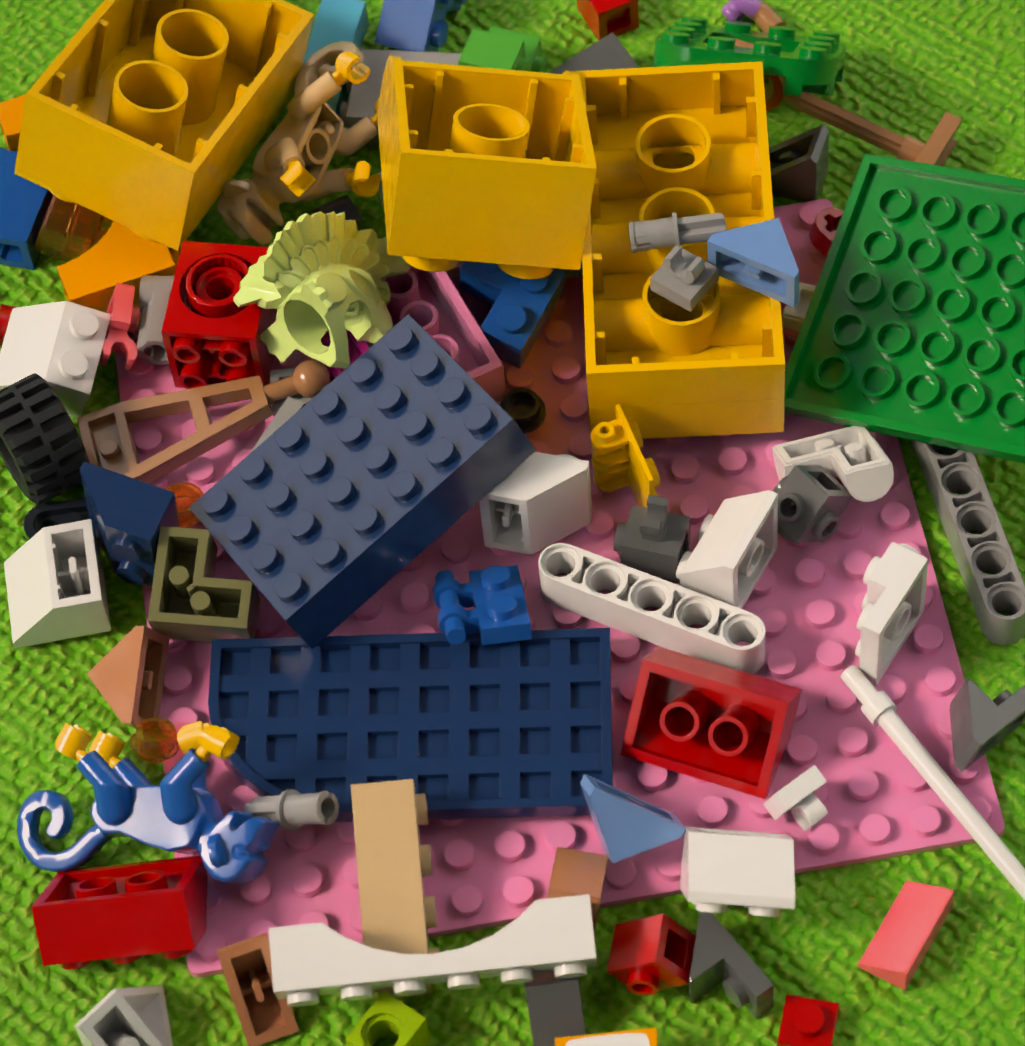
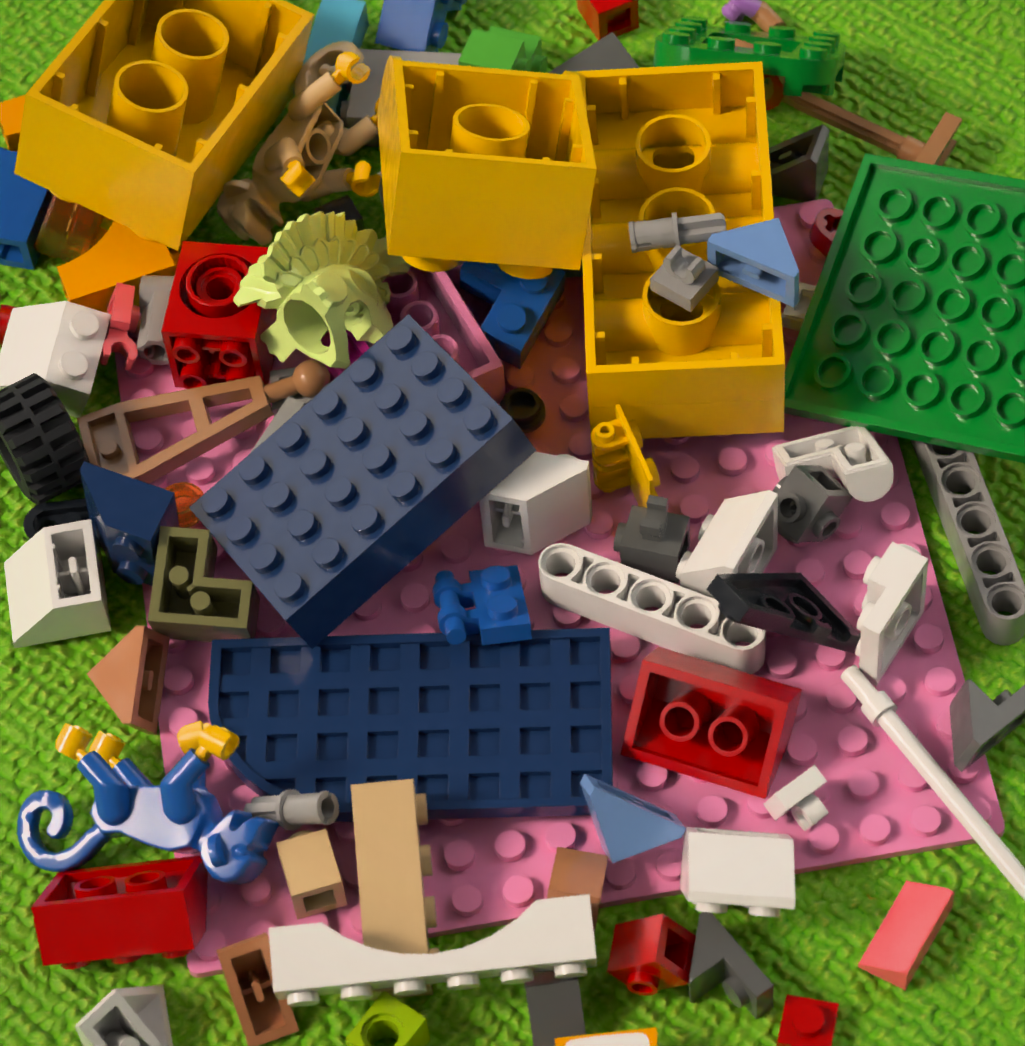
clear orange plate [130,717,179,763] -> none
none -> tan brick [276,828,347,920]
none -> black wing [706,573,861,653]

